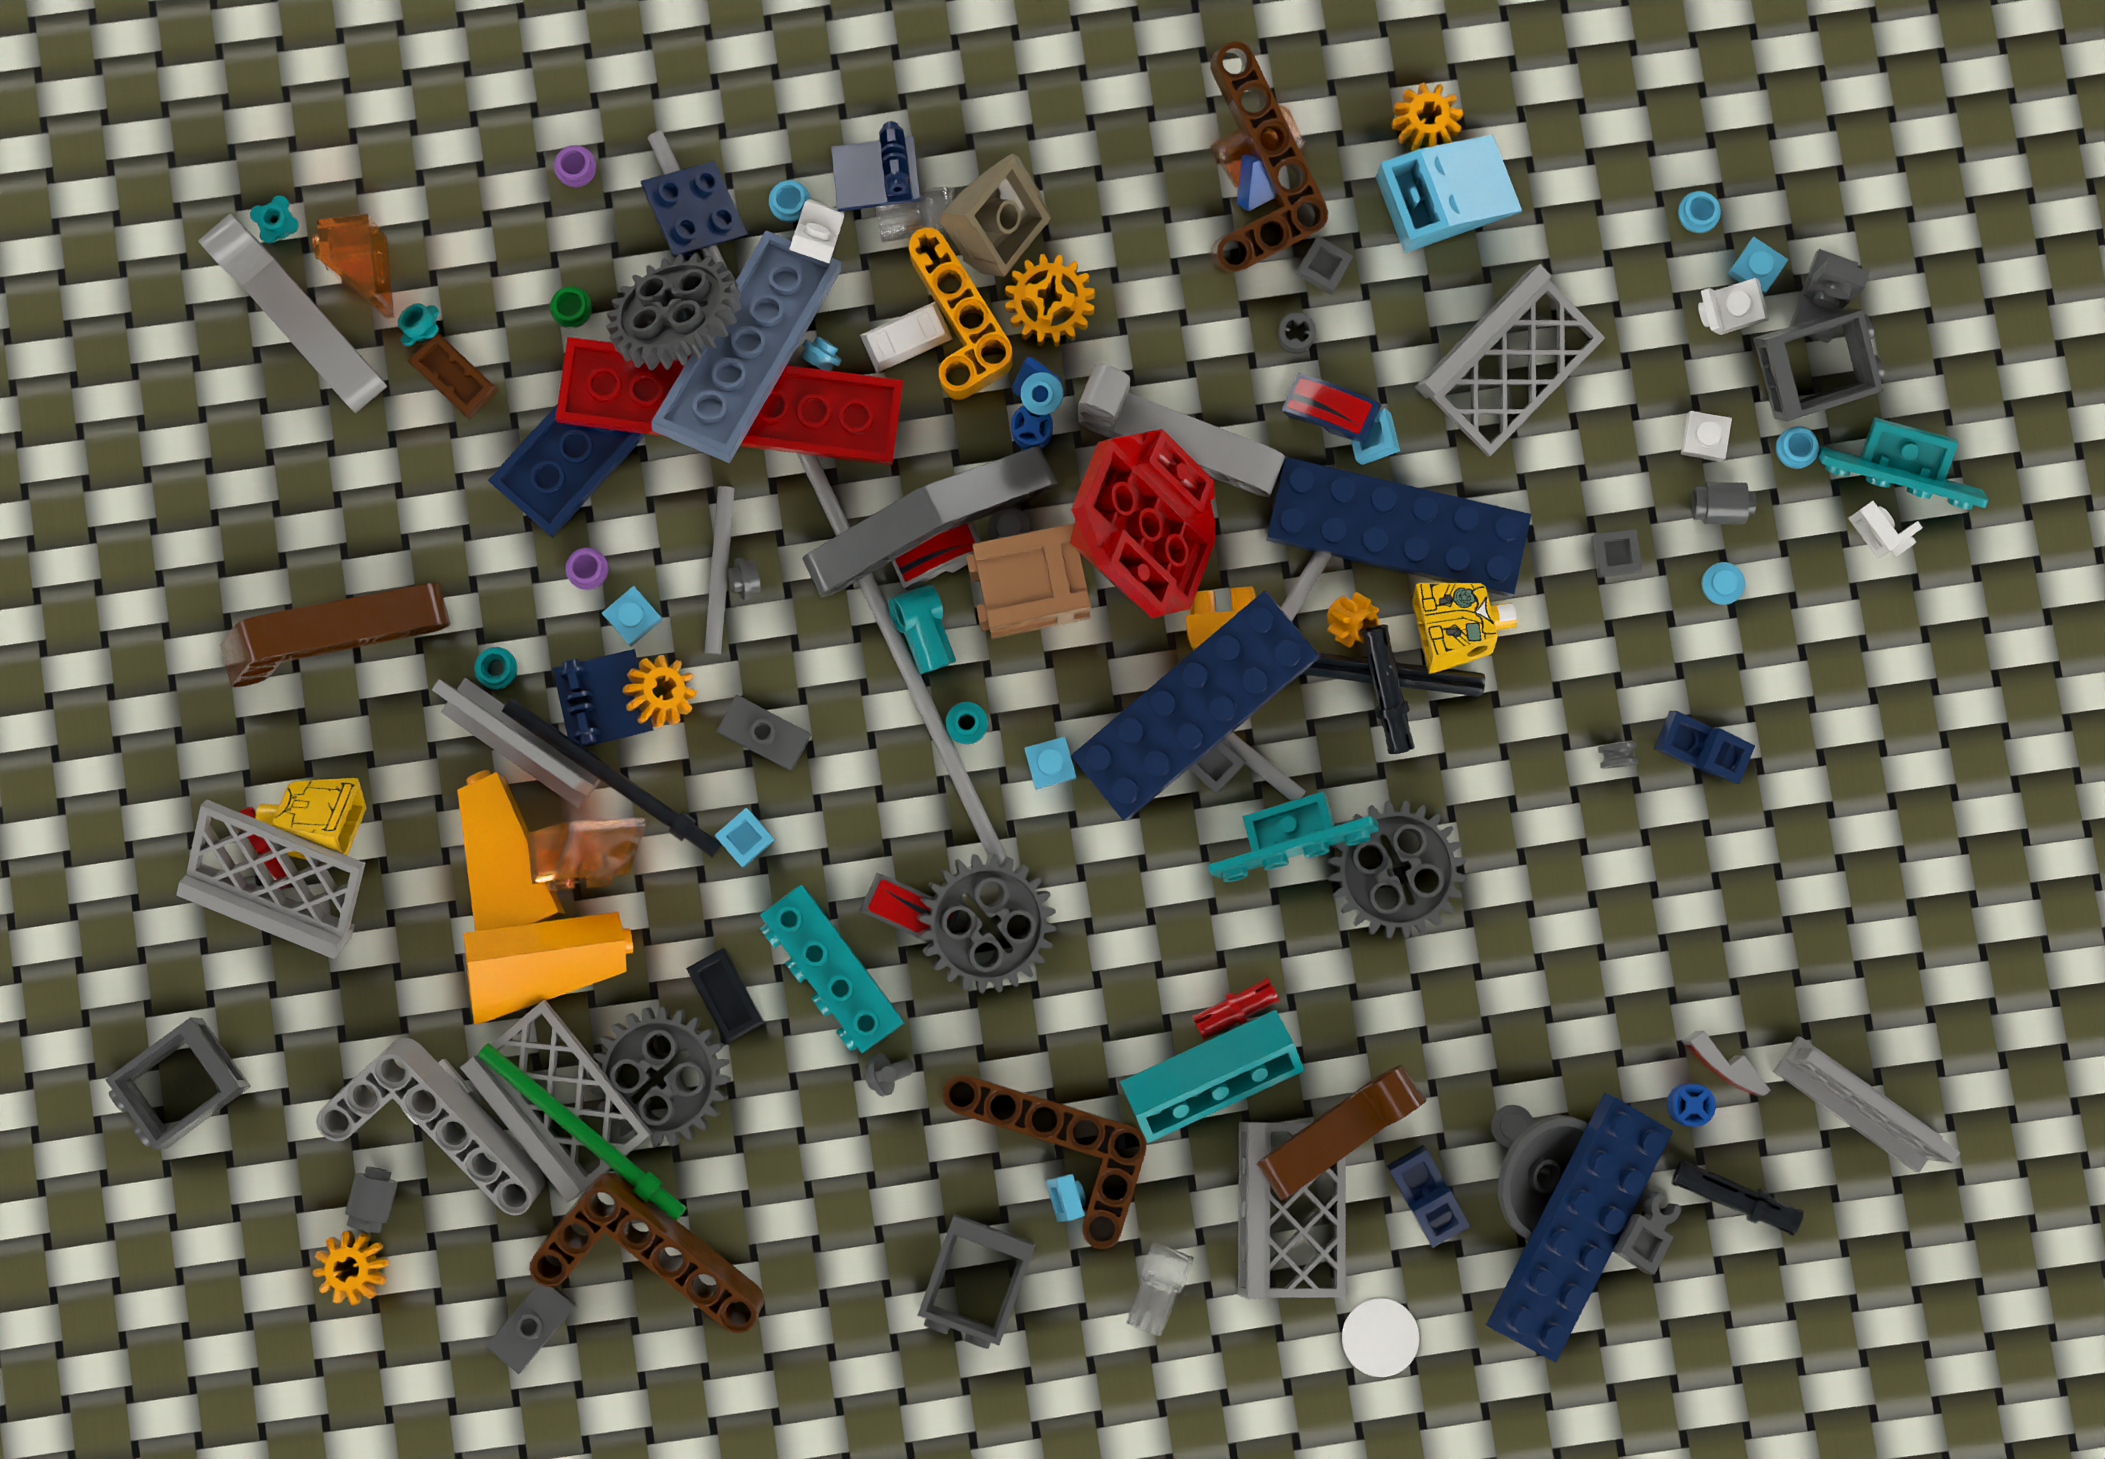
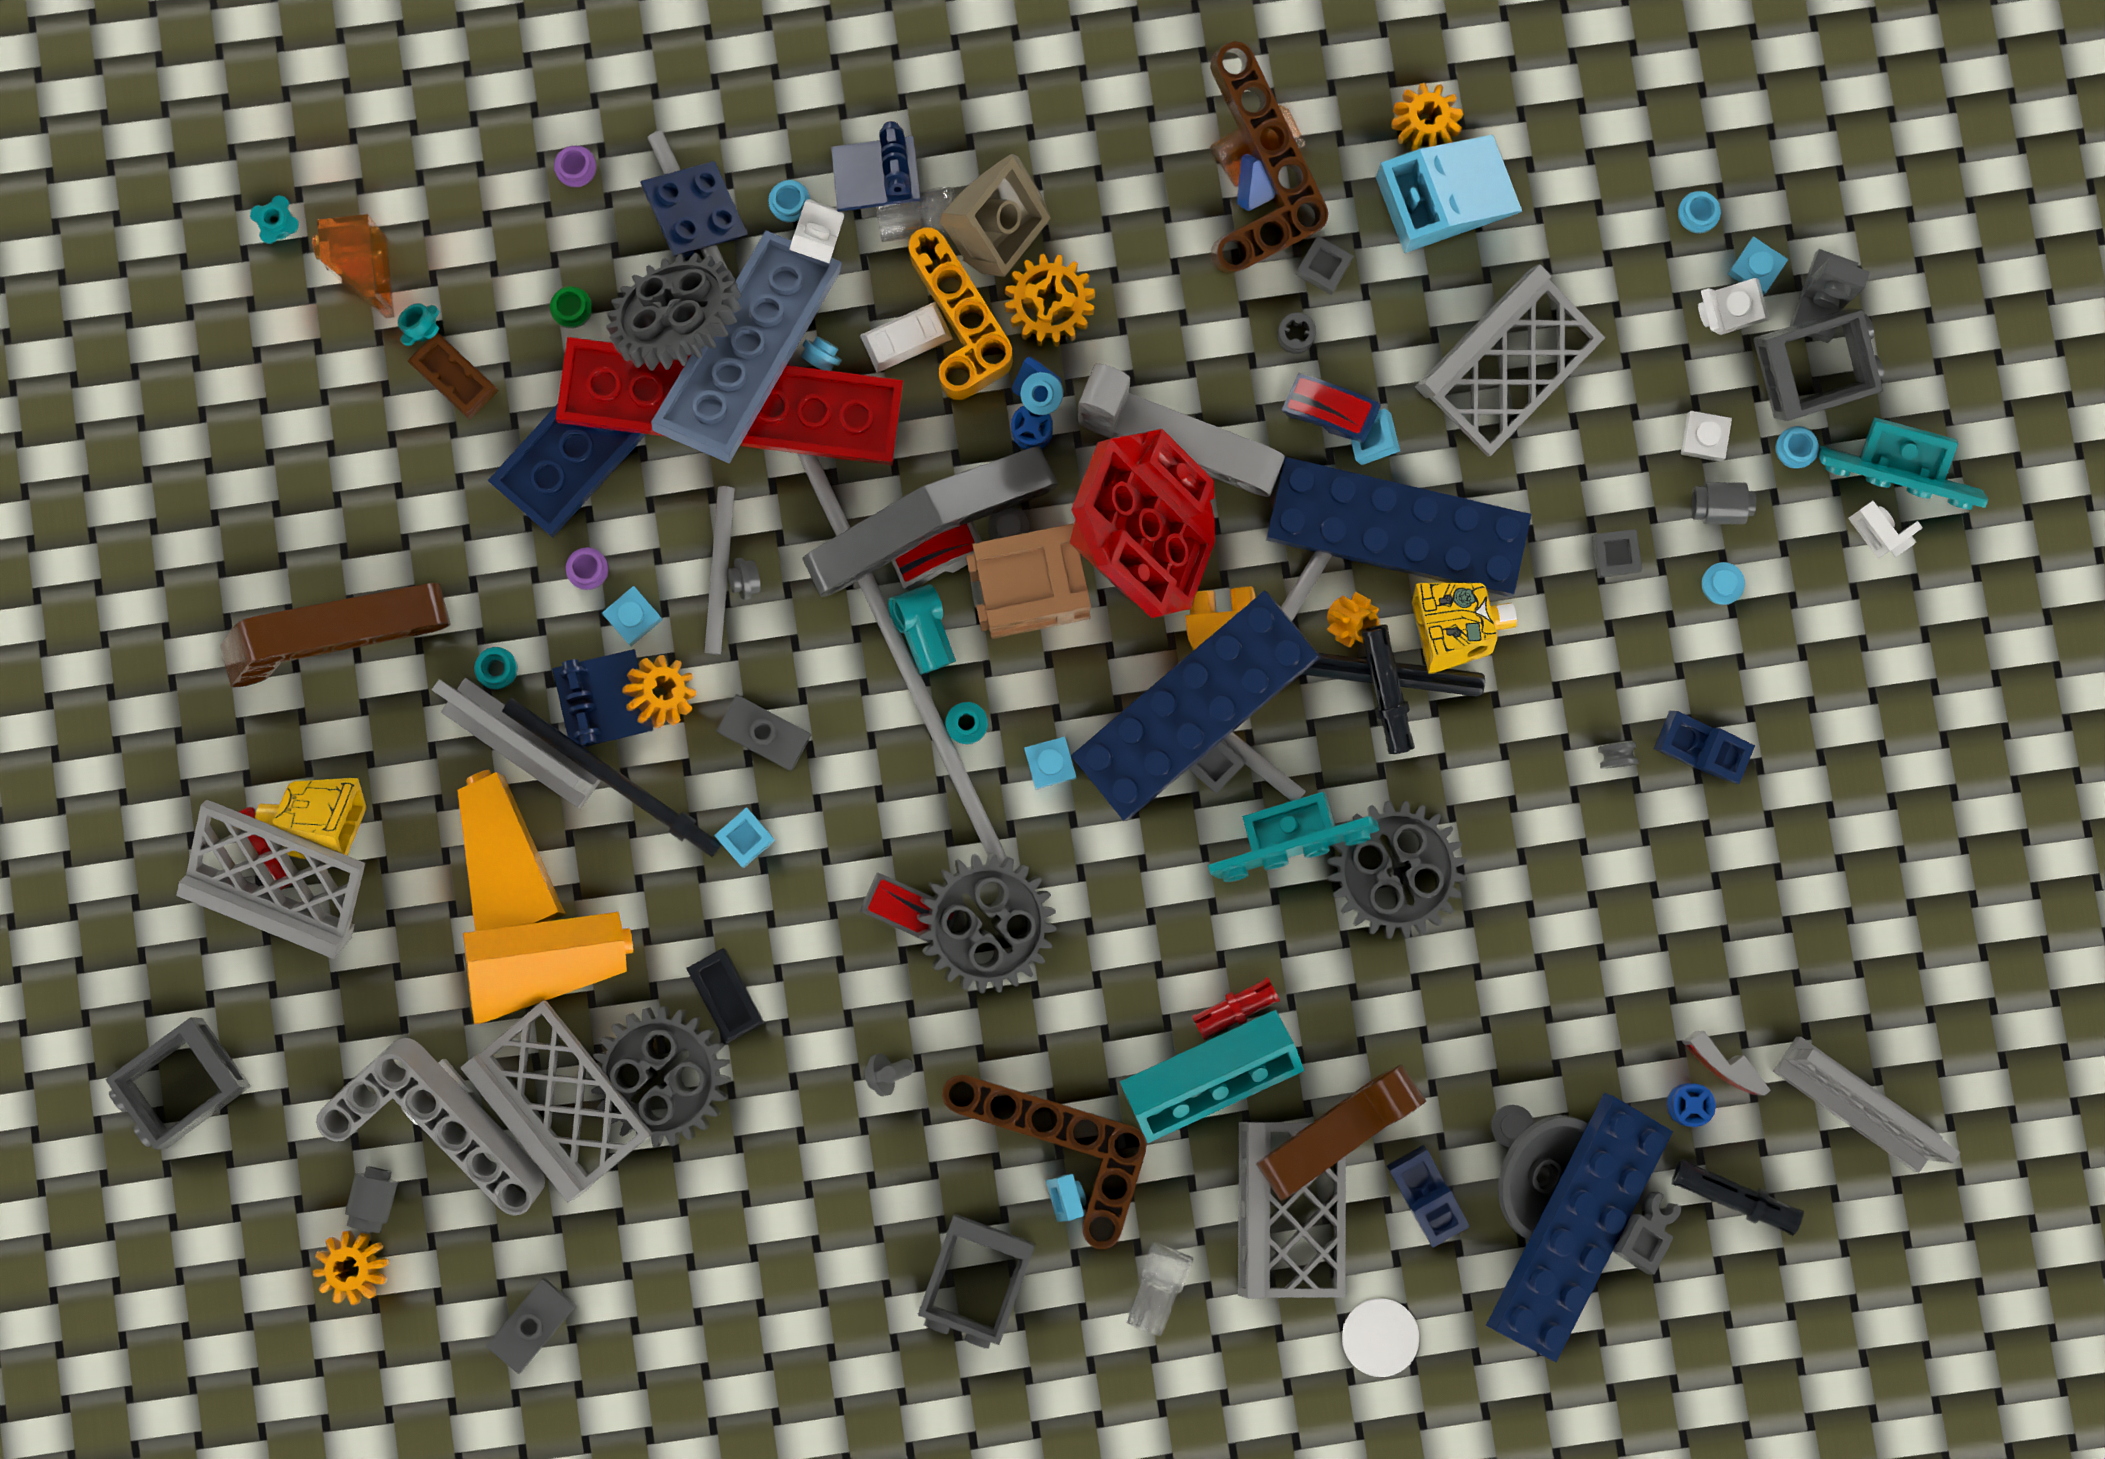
light grey beam [198,213,387,413] -> none
green bar [477,1043,687,1221] -> none
clear orange slope [527,818,646,891] -> none
reddish brown beam [529,1173,764,1334] -> none
teal brick [760,884,906,1054] -> none

